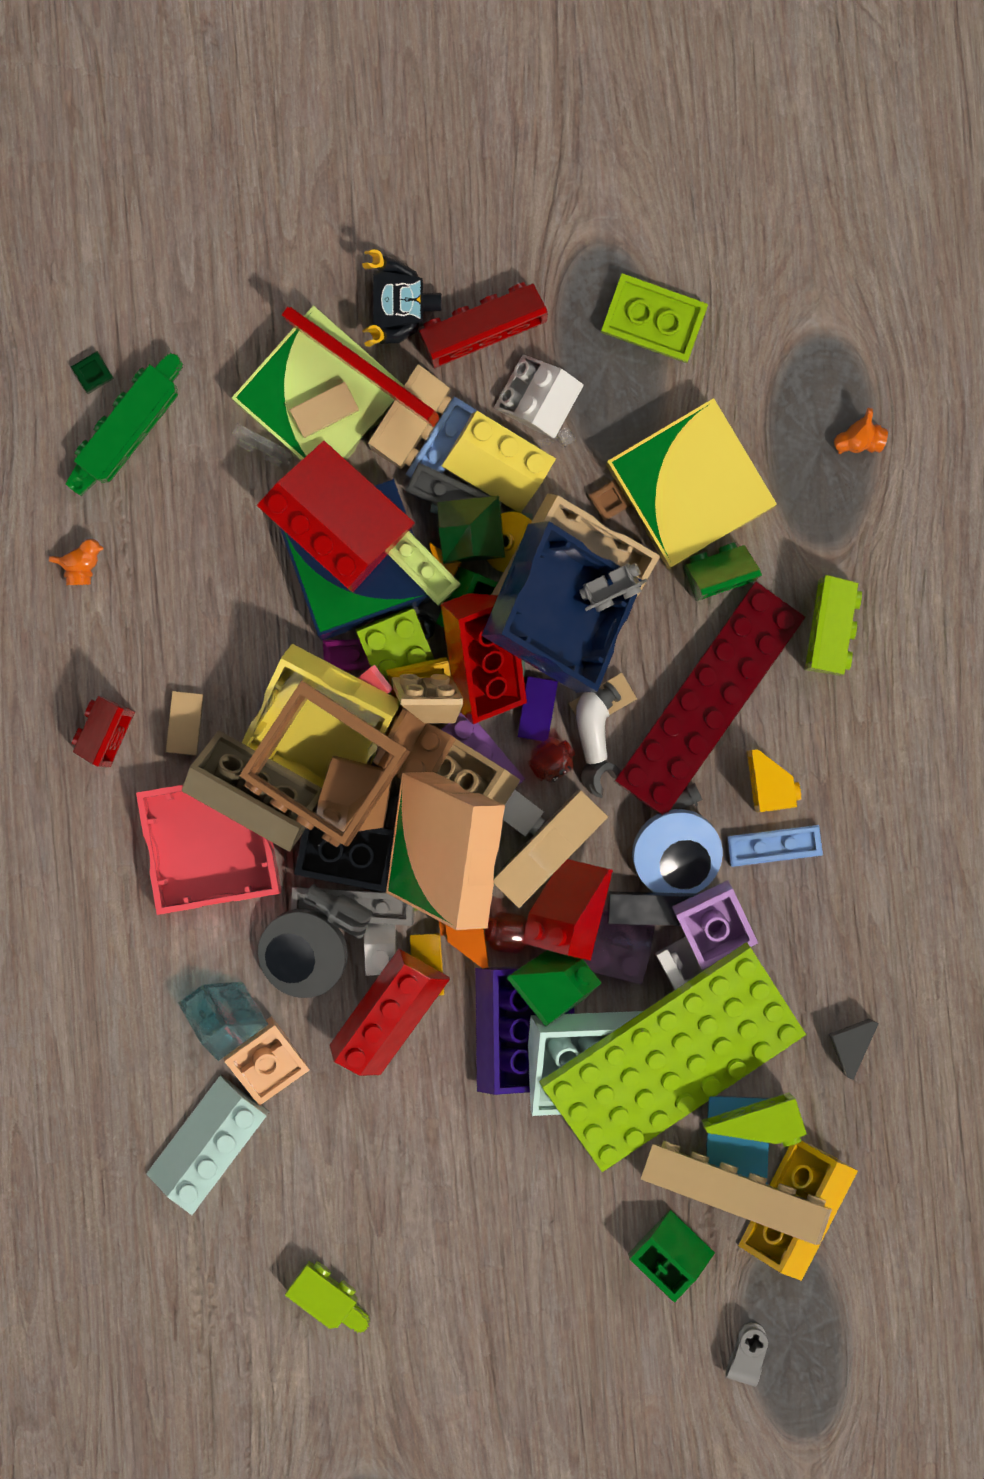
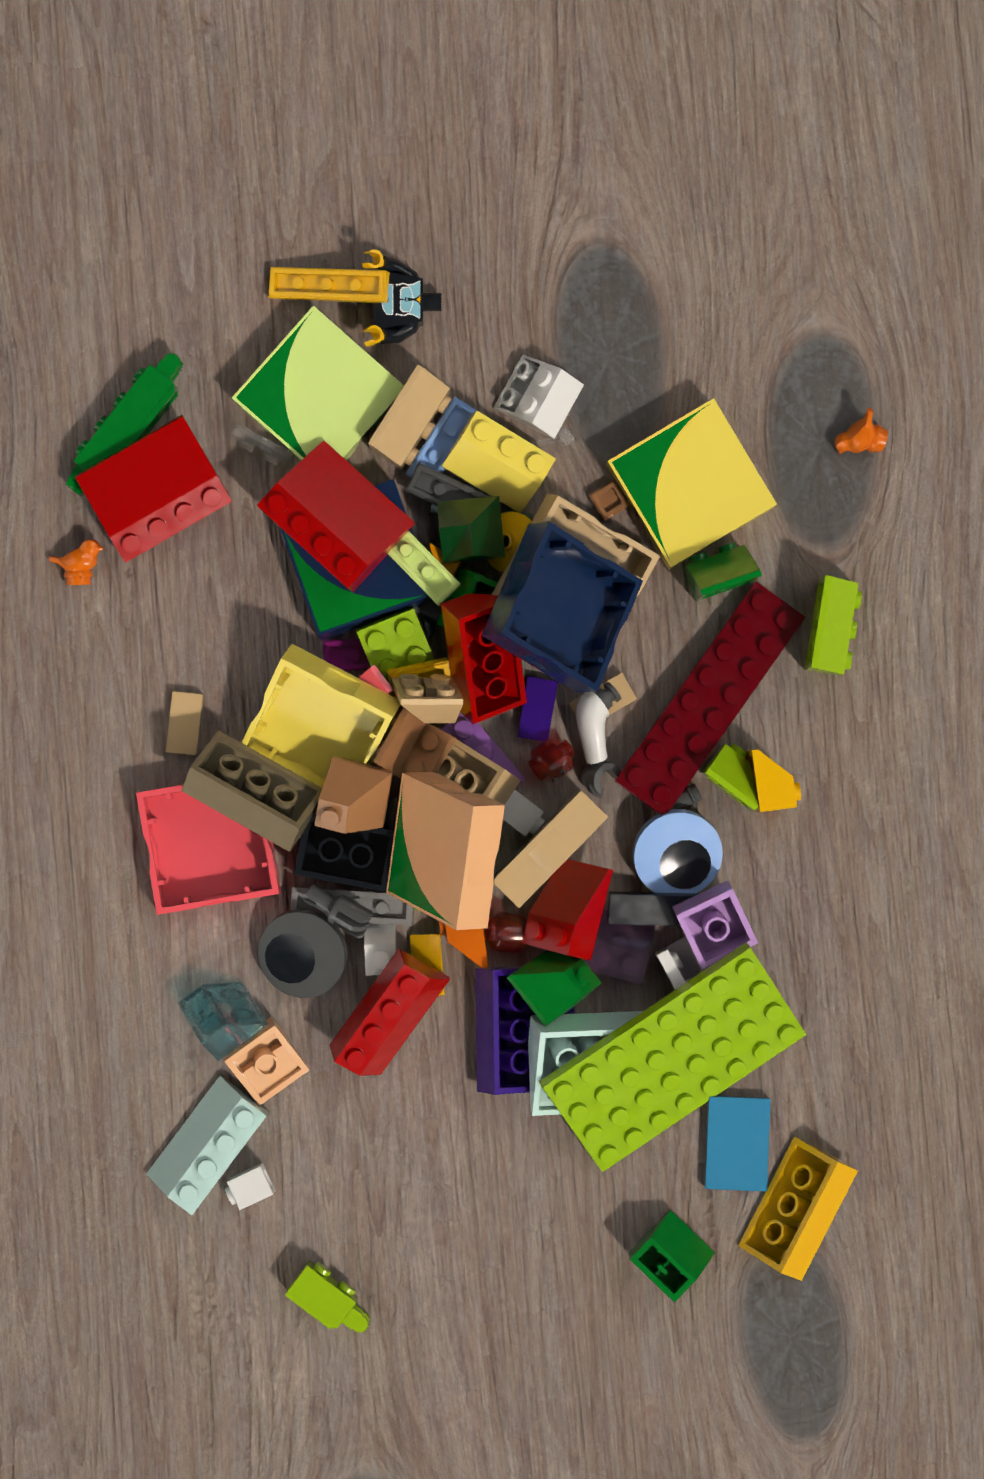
dark green tile [71,351,114,394] -> none
red slope [72,696,136,767] -> none
medium nougat window [239,680,411,847] -> none
red tile [282,306,440,427] -> none
tan tile [289,382,359,438] -> none
red slope [419,282,548,369] -> none
light grey hinge [579,563,647,612] -> none
lime plate [601,273,708,363] -> none
tan brick [641,1140,832,1245] -> none
lime slope [701,1092,807,1147] -> none
light grey piece [726,1322,768,1387] -> none
light blue tile [727,825,823,867] -> none
dark grey slope [829,1019,879,1080] -> none
none -> red slope [75,415,232,563]
none -> white brick [225,1163,276,1210]
none -> yellow tile [268,267,390,303]
none -> lime slope [701,743,759,811]

